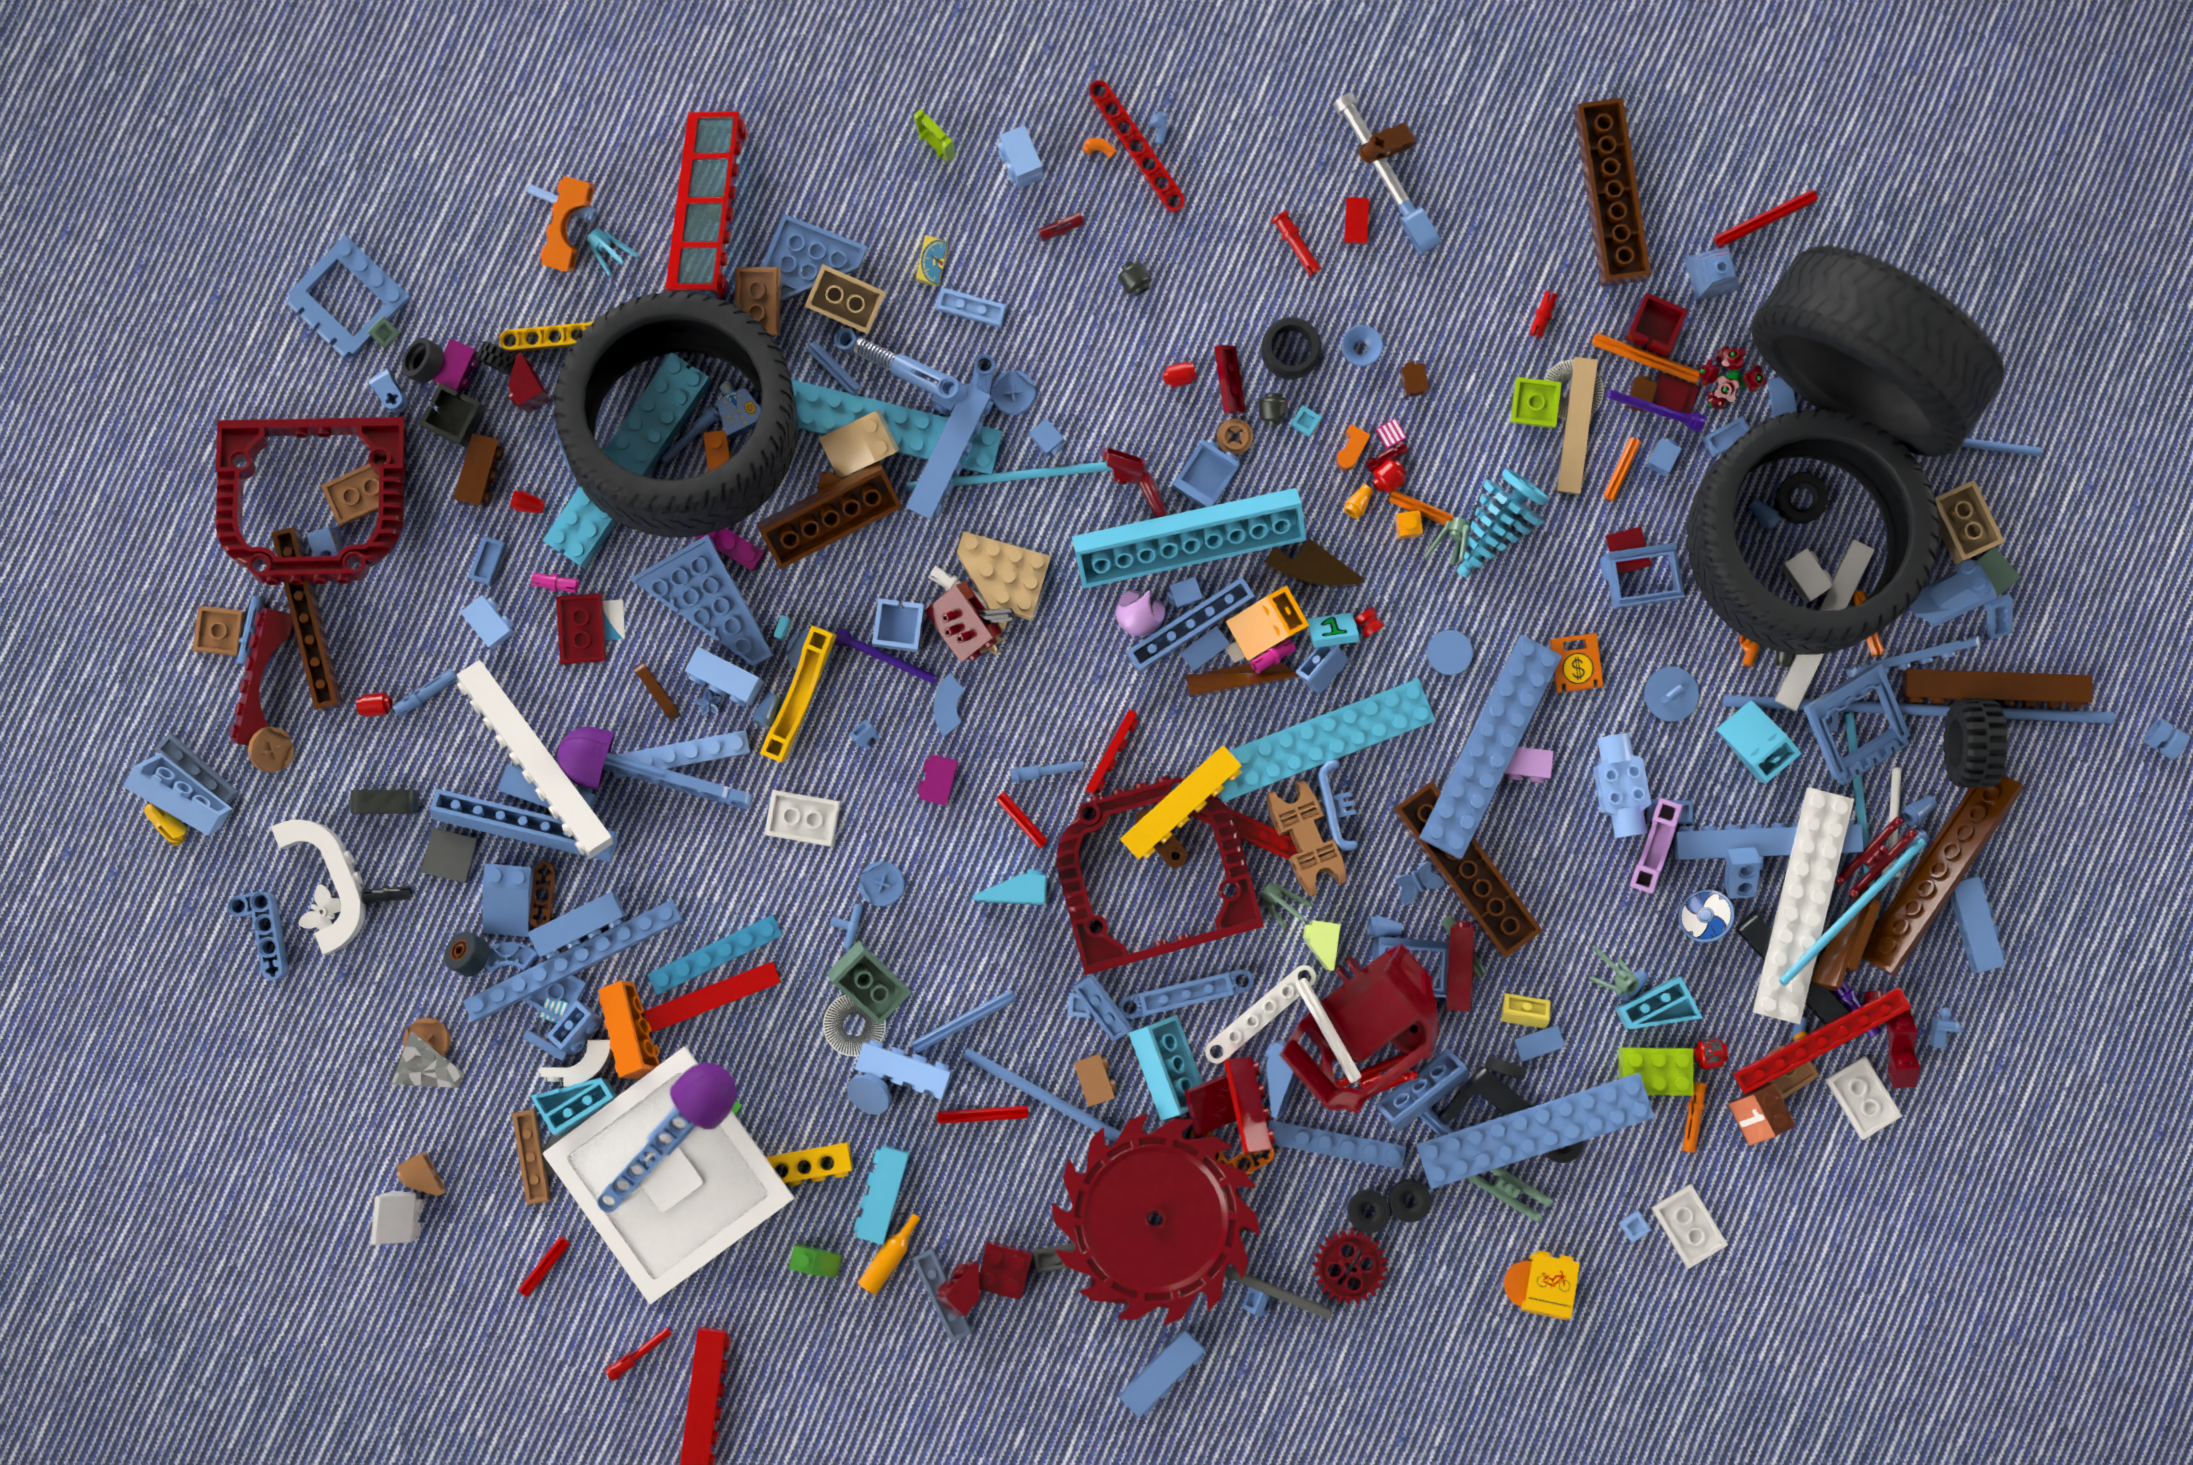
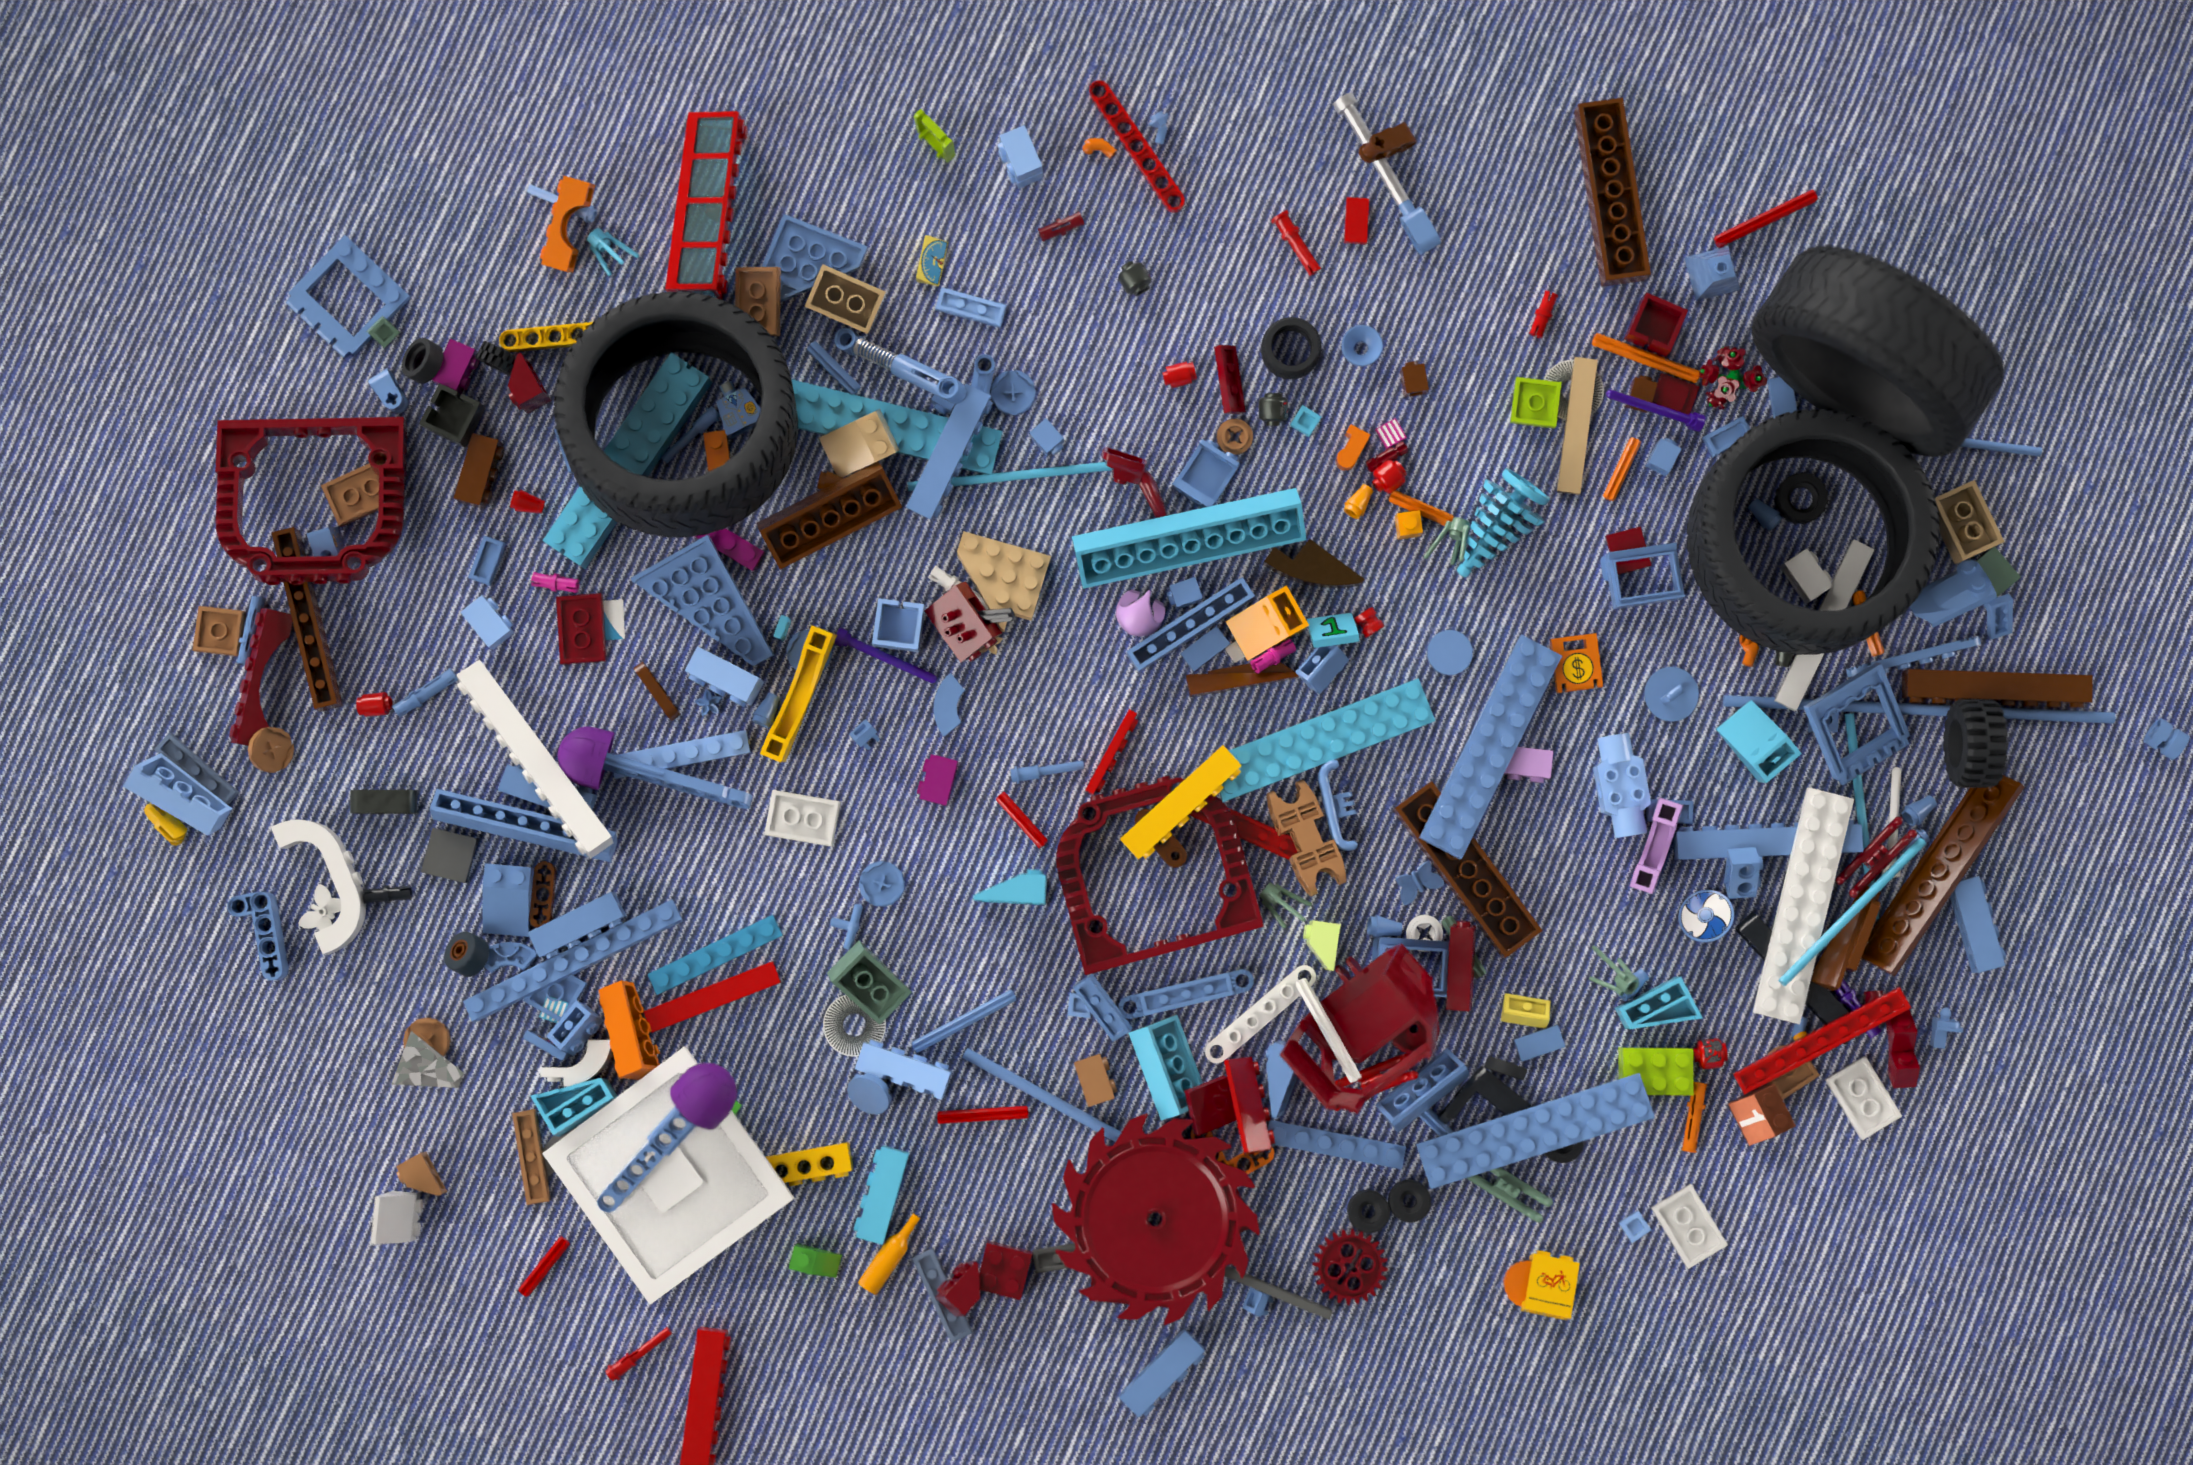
none -> white gear [1406,915,1443,952]

